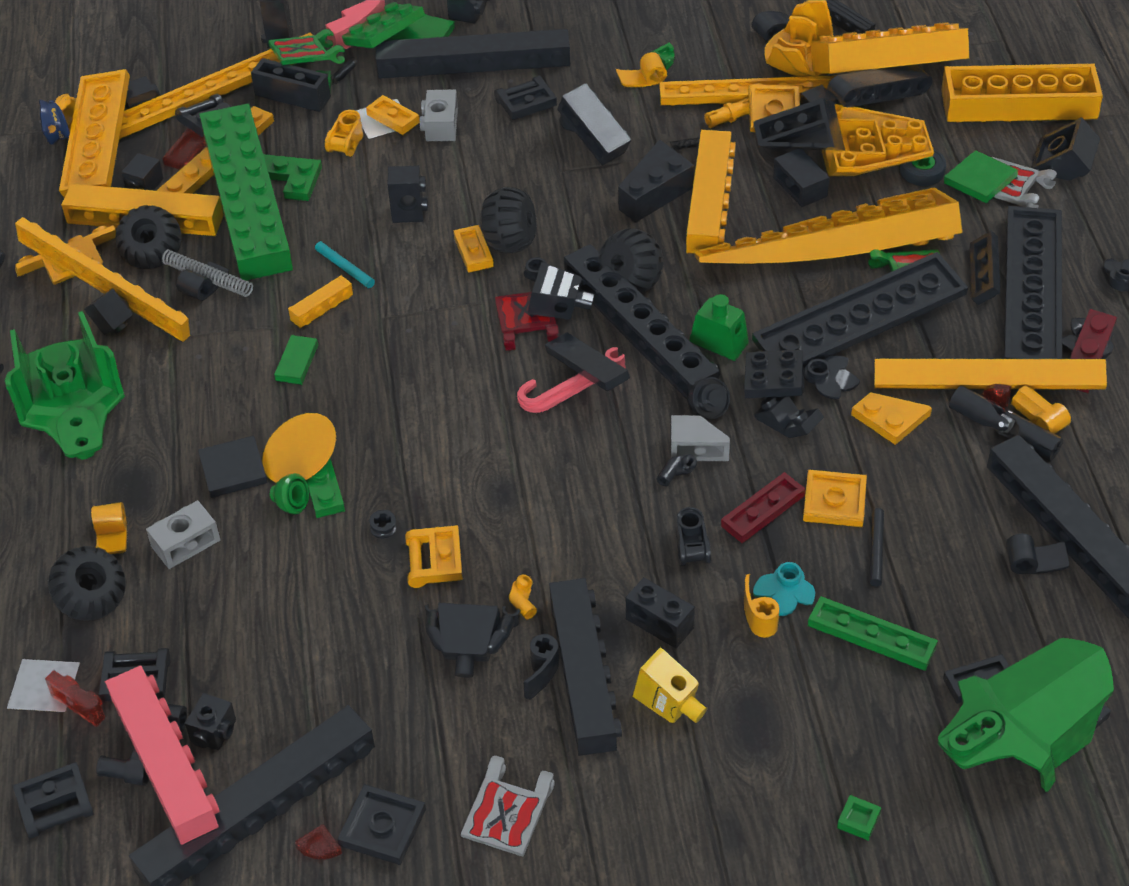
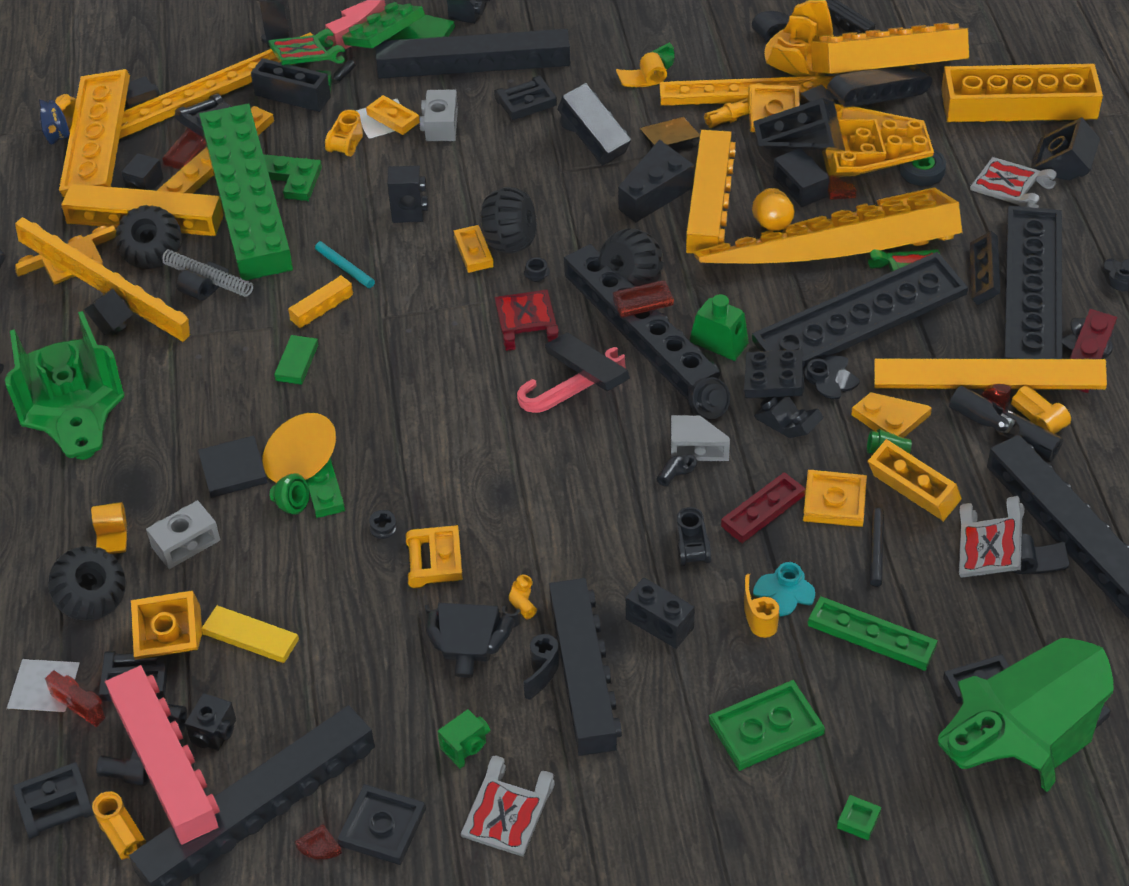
black torso [527,262,594,320] -> none
yellow torso [632,647,707,723] -> none
green tile [944,150,1018,203] -> none
none -> light orange piece [92,791,147,860]
none -> light orange slope [131,591,202,660]
none -> yellow tile [202,605,299,663]
none -> green brick [438,709,490,769]
none -> clear red tile [613,280,674,318]
none -> pearl gold sticker [640,117,700,145]
none -> green tile [709,680,825,771]
none -> light orange helmet [752,188,795,231]
none -> clear red tile [828,176,856,200]
none -> green cone [867,429,912,454]
none -> light orange brick [868,439,962,522]
none -> light grey flag [959,496,1024,578]

